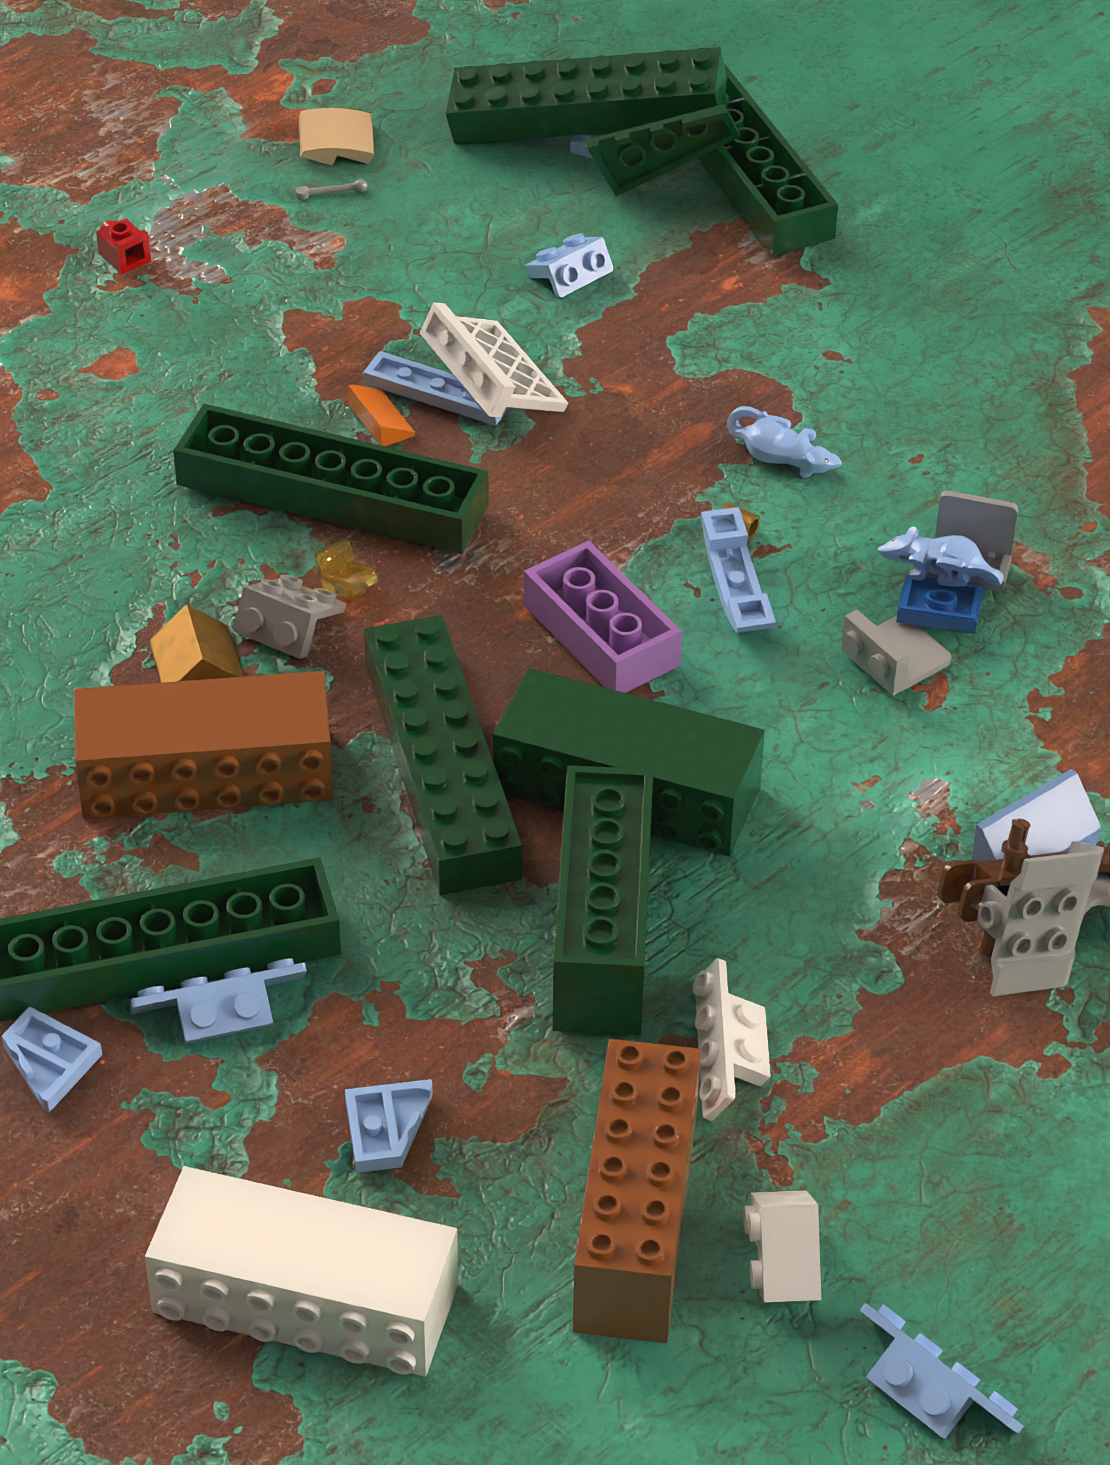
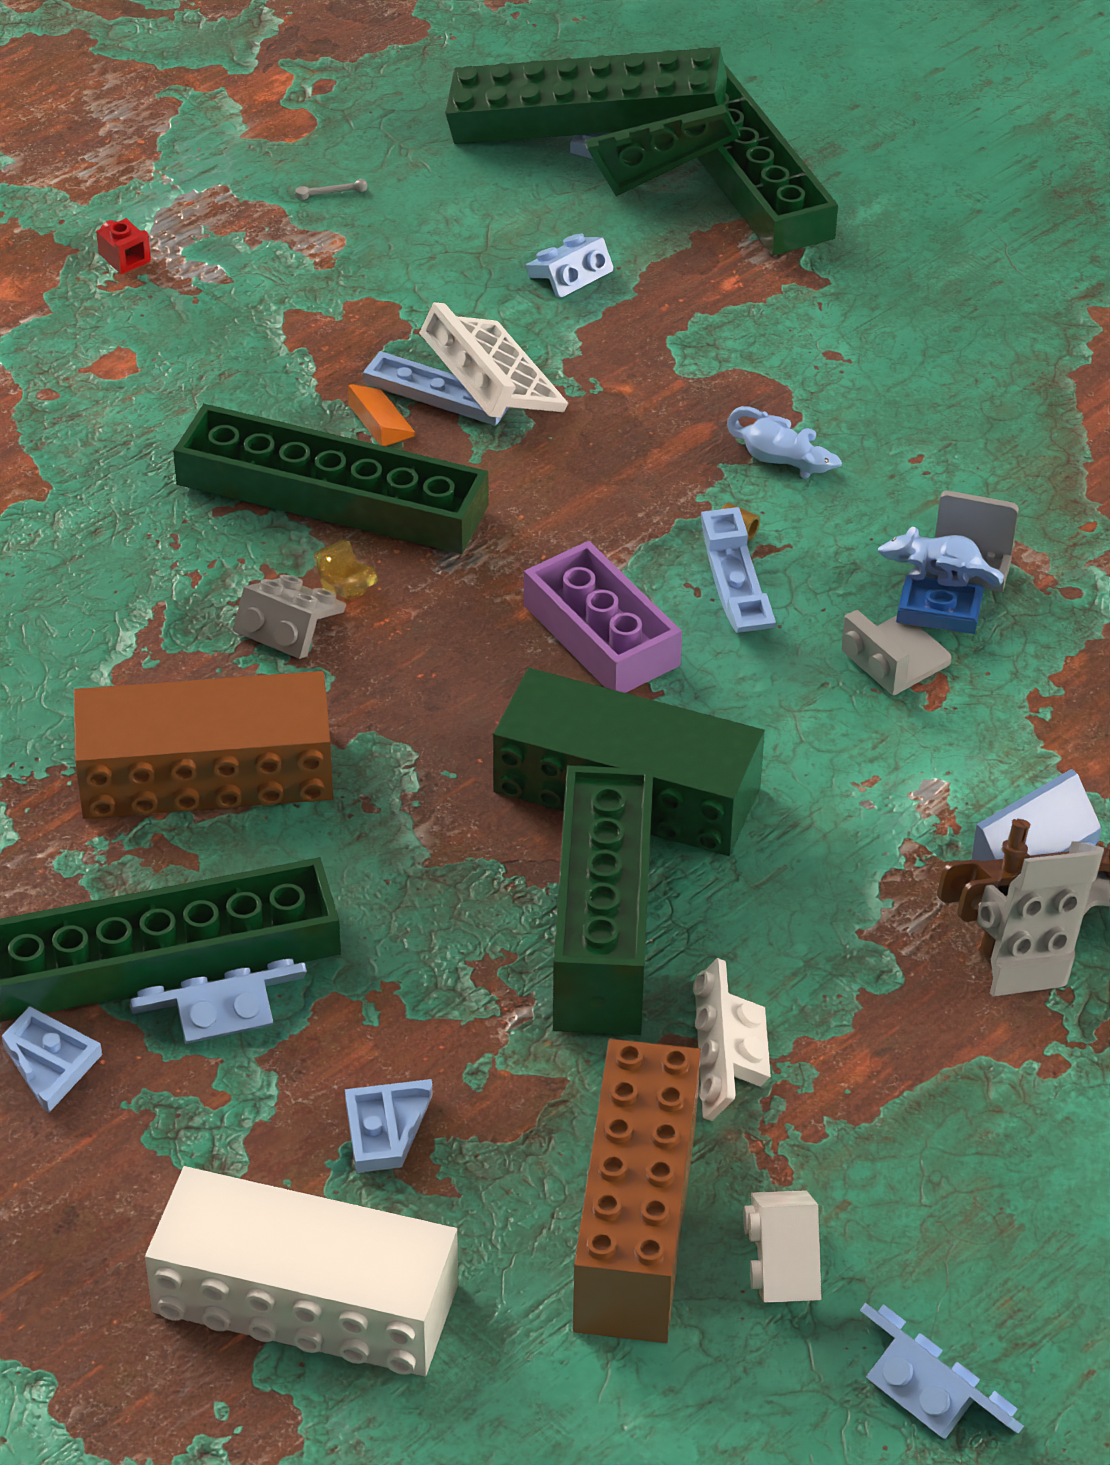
pearl gold slope [150,604,244,683] -> none
tan slope [299,108,374,166] -> none
dark green brick [364,615,522,895] -> none

